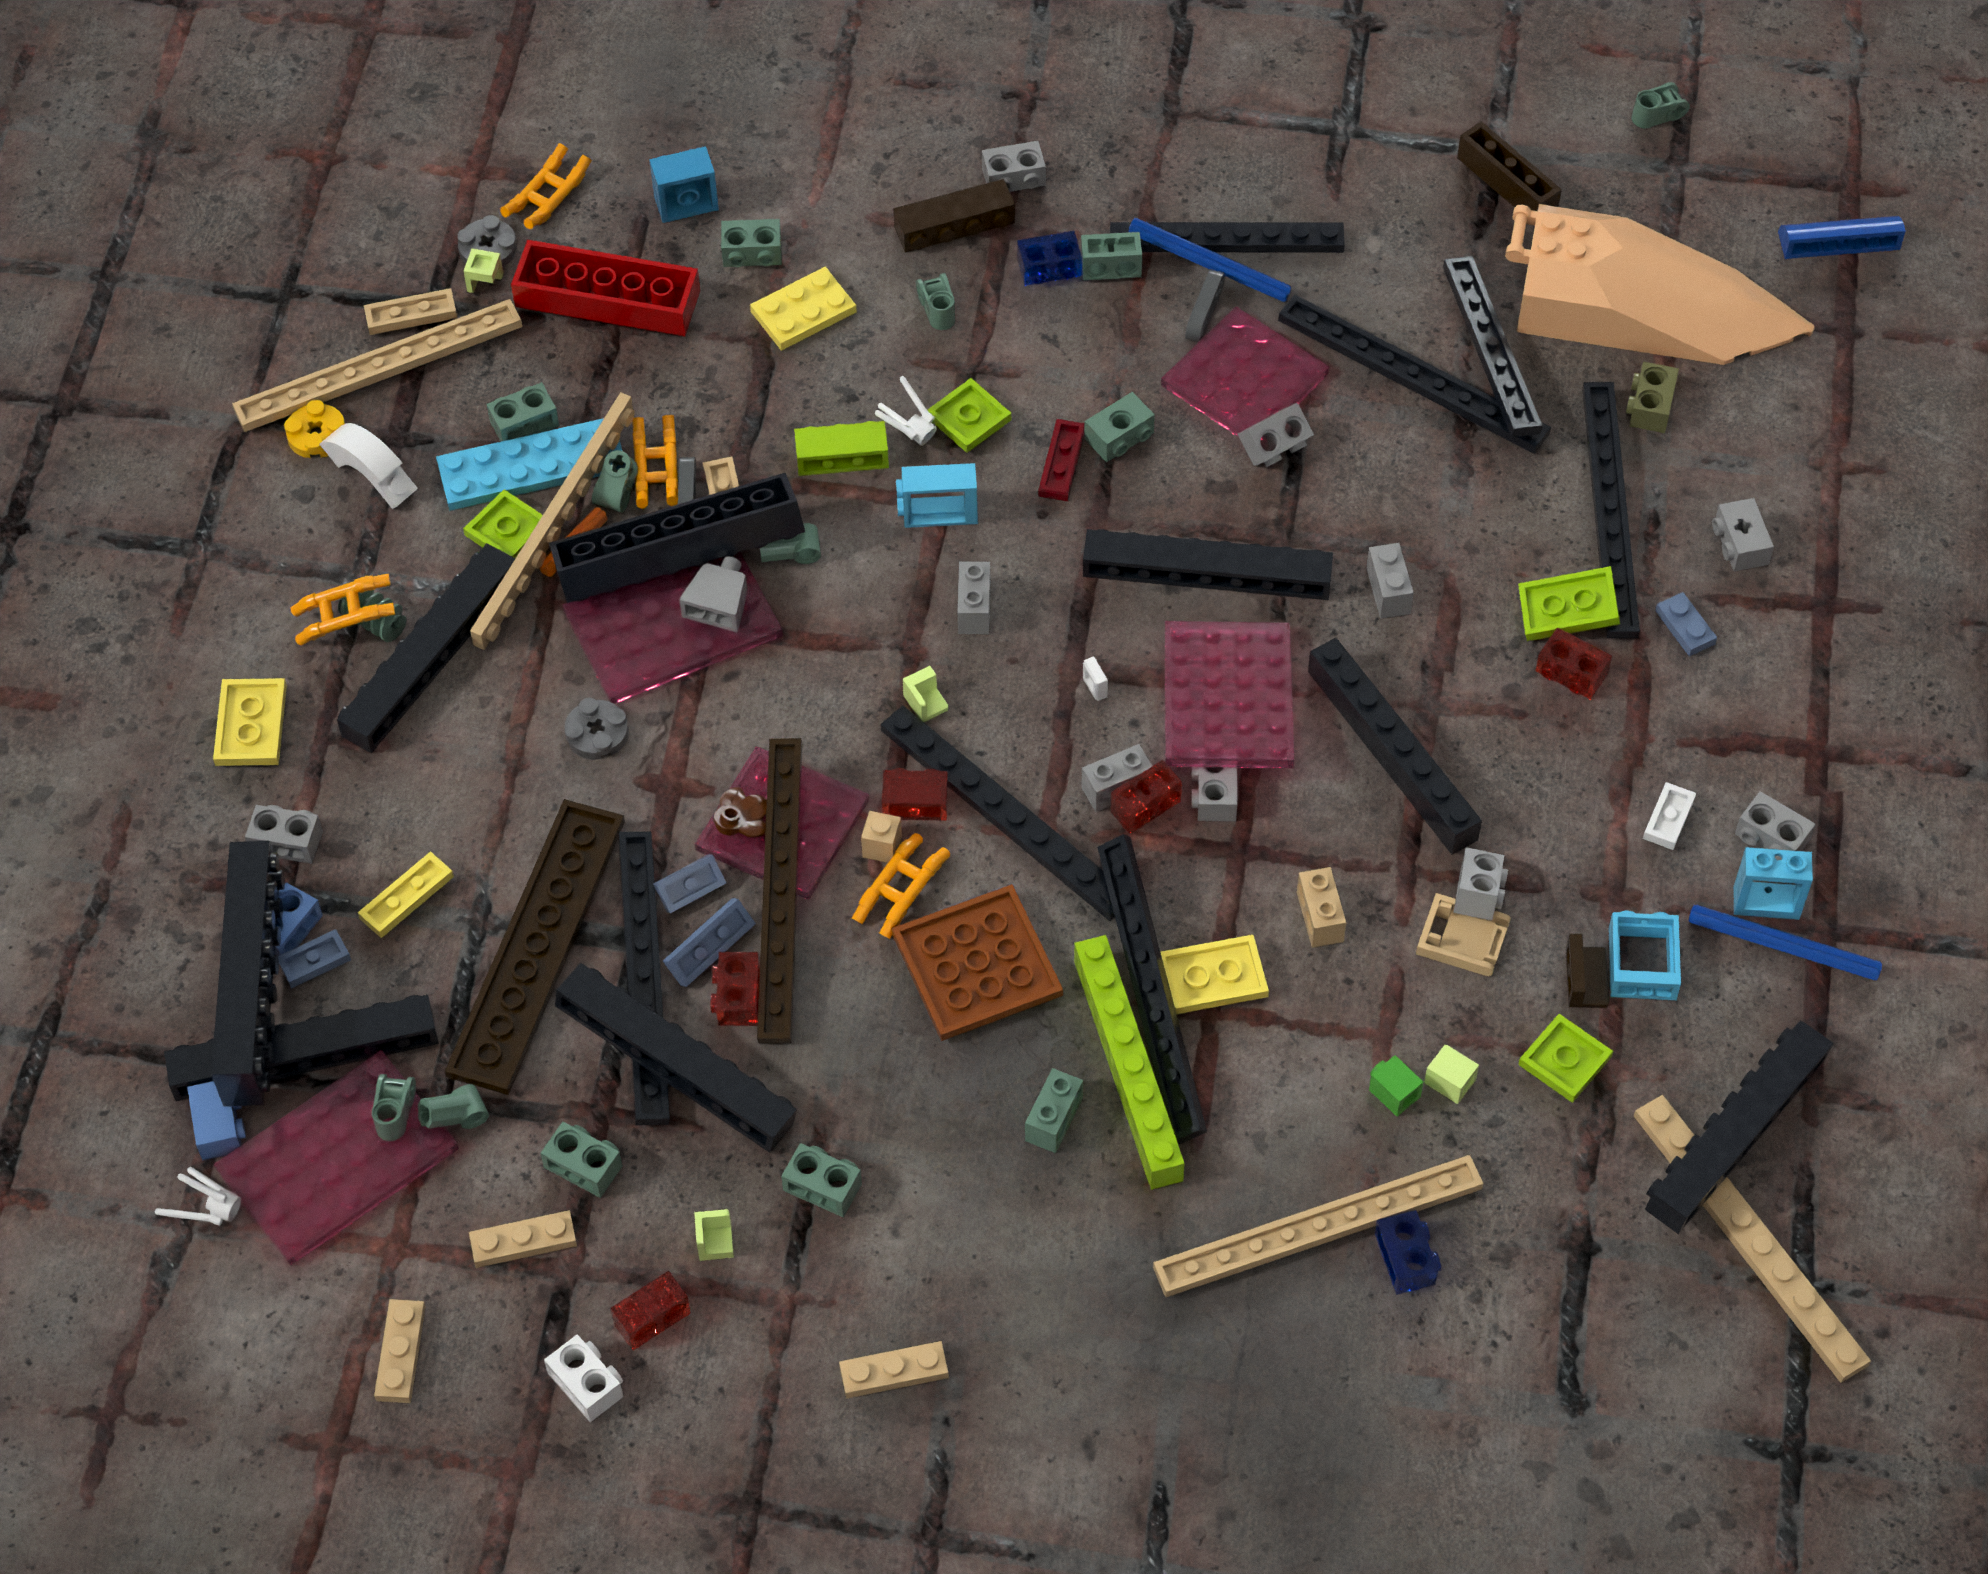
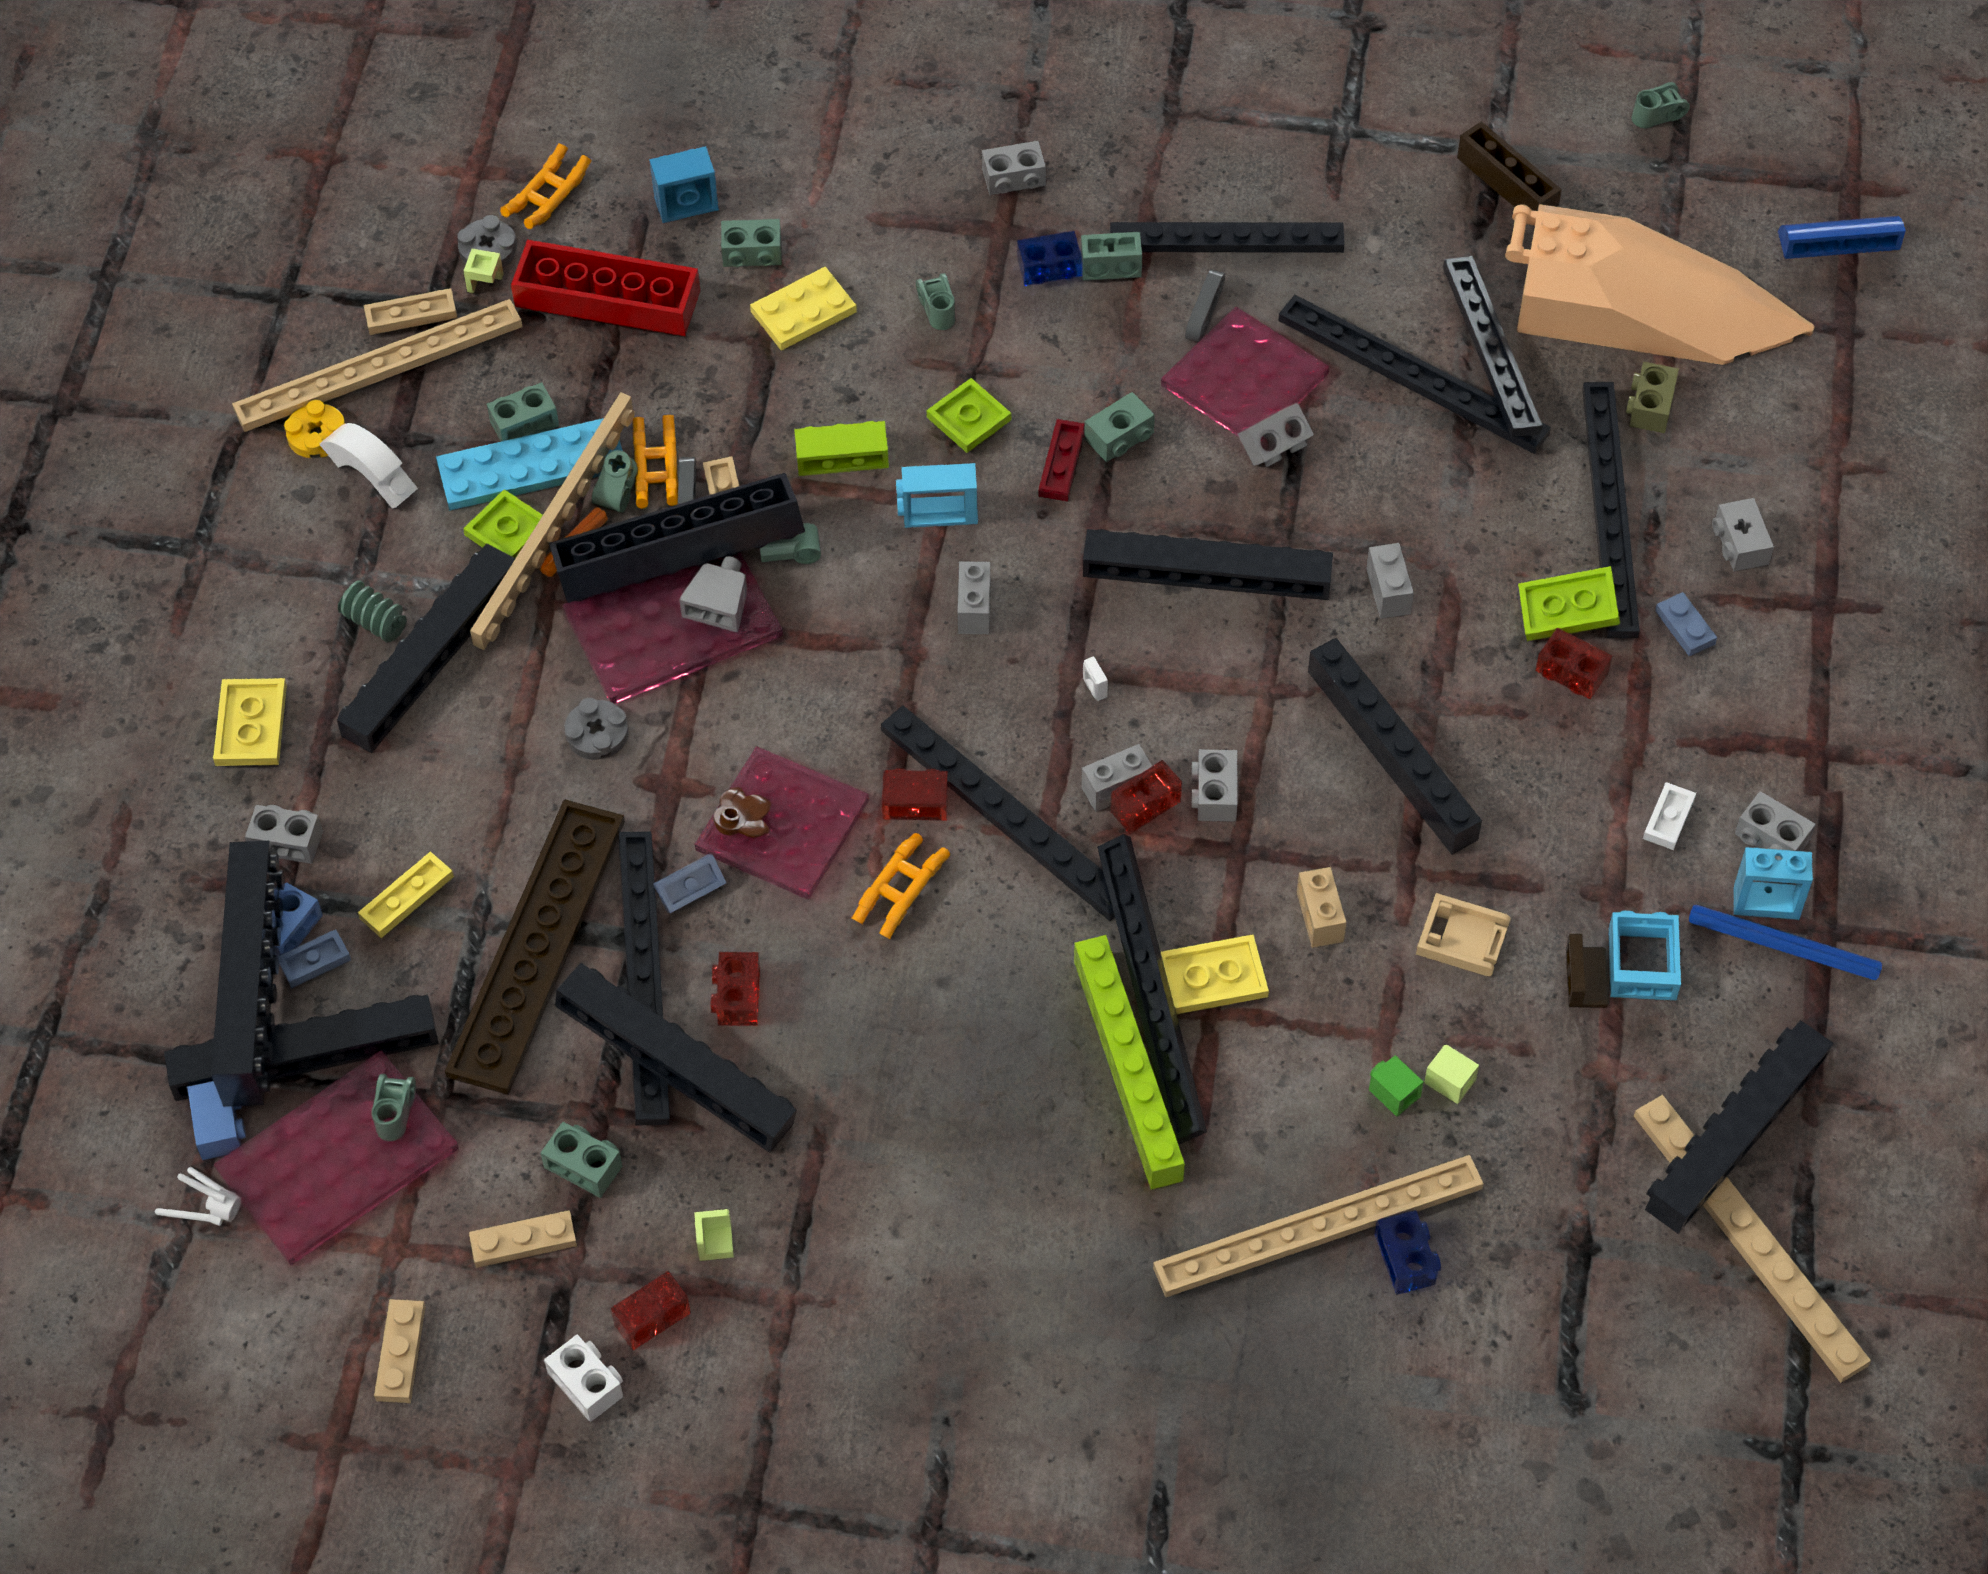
light orange piece [291,574,395,645] -> none
sand green piece [417,1084,489,1129] -> none
sand blue plate [663,898,756,987] -> none
dark brown plate [757,738,803,1044] -> none
sand green brick [781,1143,862,1217] -> none
tan plate [839,1341,949,1399] -> none
tan brick [861,811,902,863] -> none
white plant [875,376,937,446] -> none
dark orange plate [892,884,1063,1041] -> none
dark brown brick [893,179,1015,253] -> none
yellowish green panel [903,666,948,722] -> none
sand green brick [1025,1068,1083,1153] -> none
blue axle [1129,218,1291,302] -> none
clear pink plate [1165,621,1294,768] -> none
light grey brick [1453,847,1508,921] -> none
lime plate [1518,1014,1613,1103] -> none

